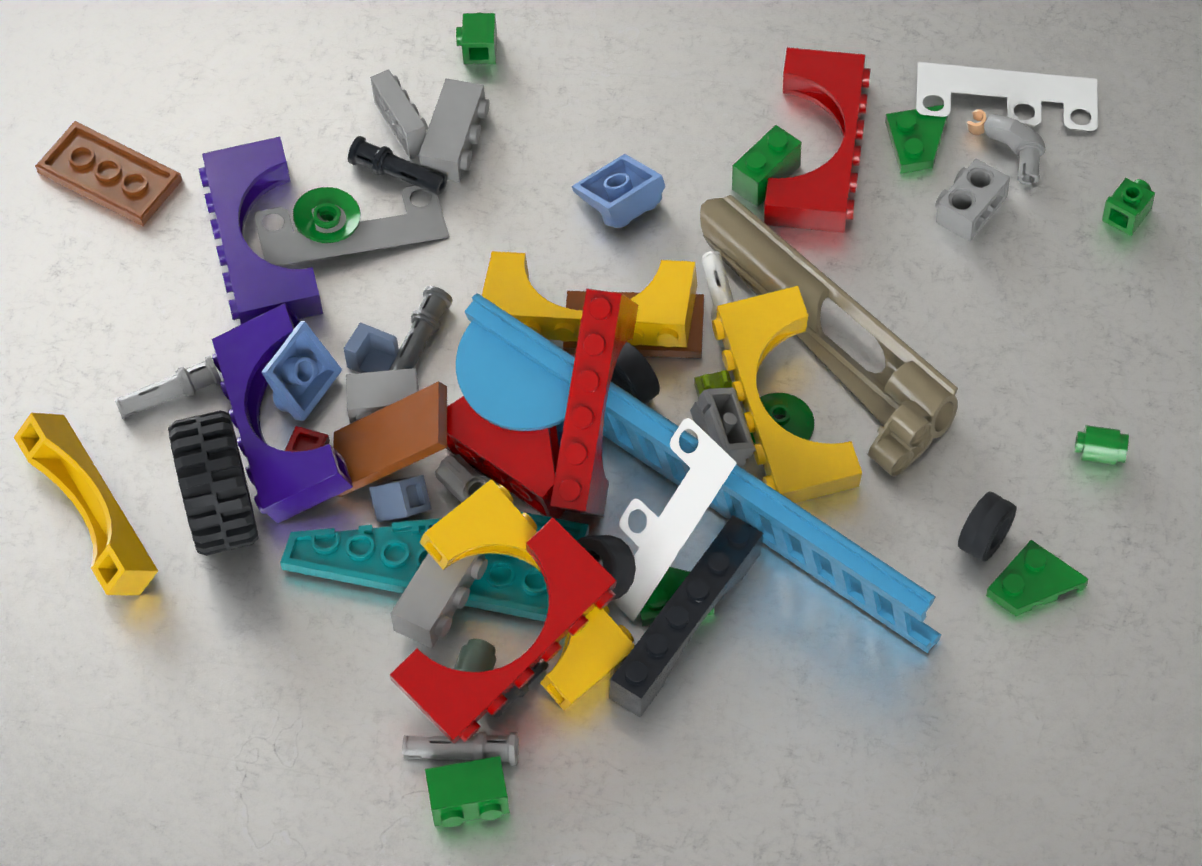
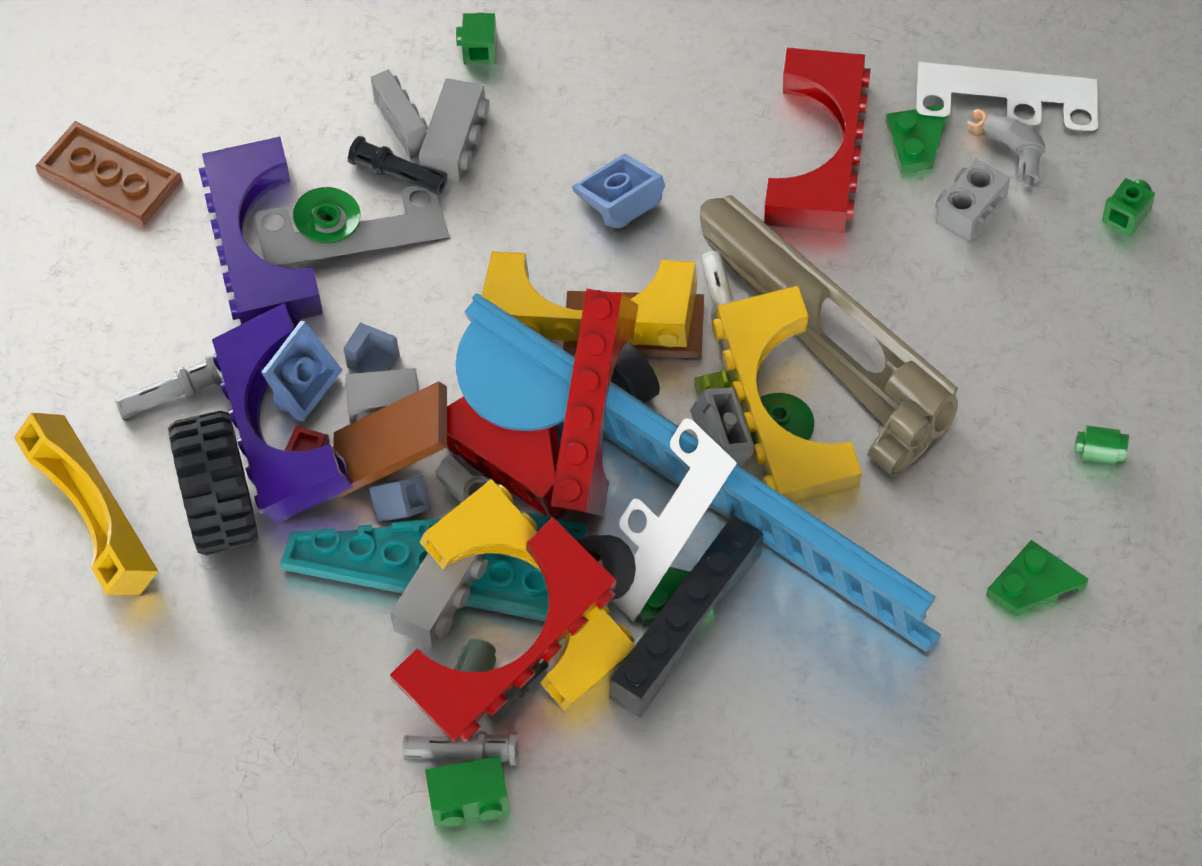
dark grey pin [388,286,453,371] -> none
green brick [732,125,802,207] -> none
black tyre [958,492,1017,562] -> none

